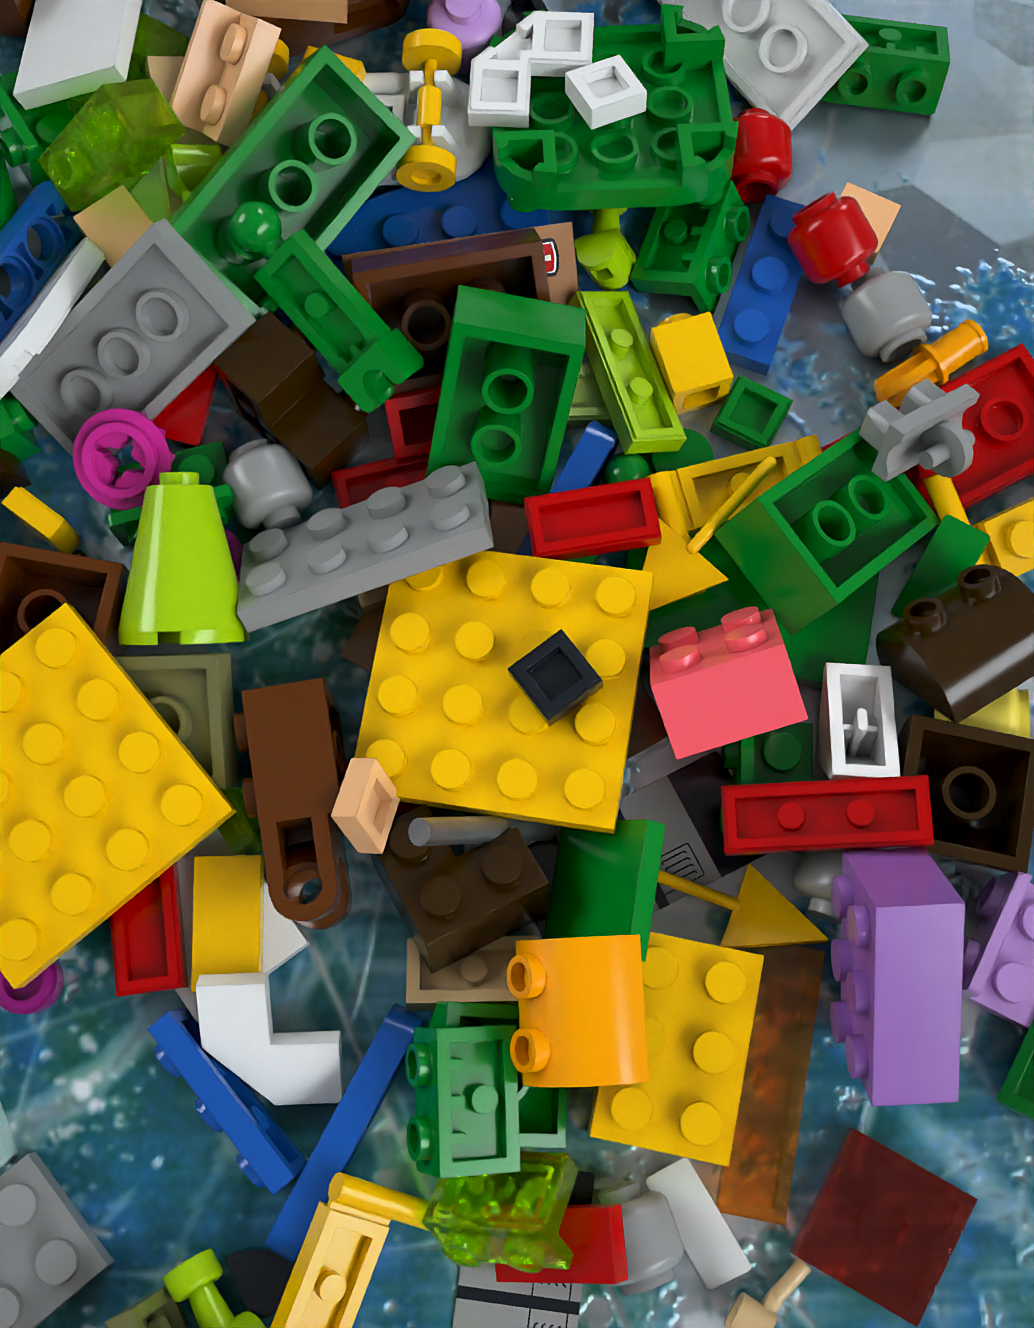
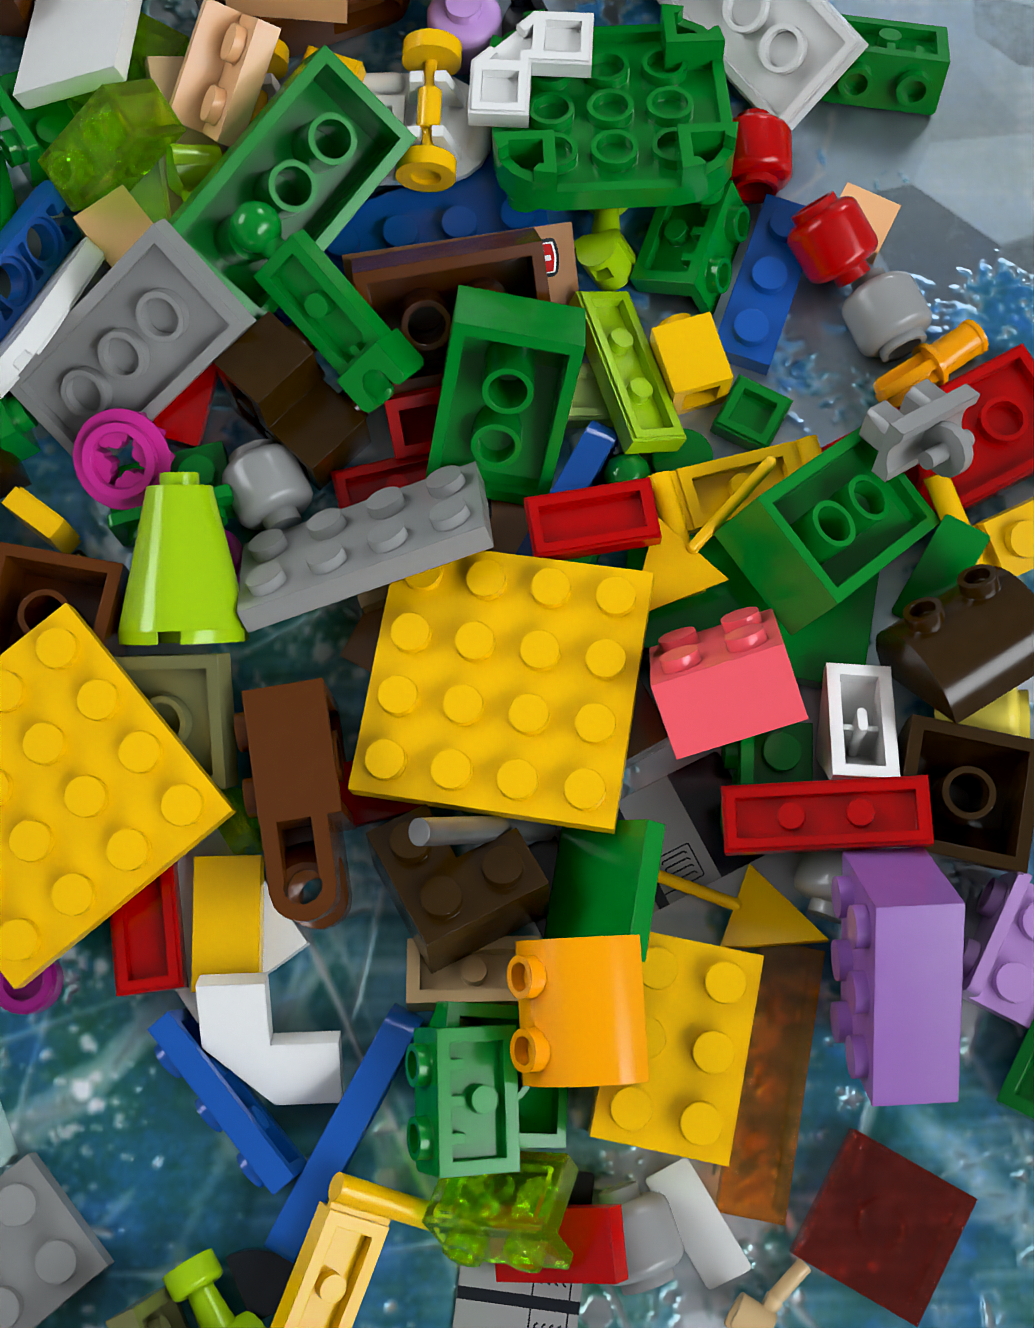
light nougat tile [331,758,400,854] -> none
black tile [507,629,604,727] -> none
white plate [565,55,647,130] -> none

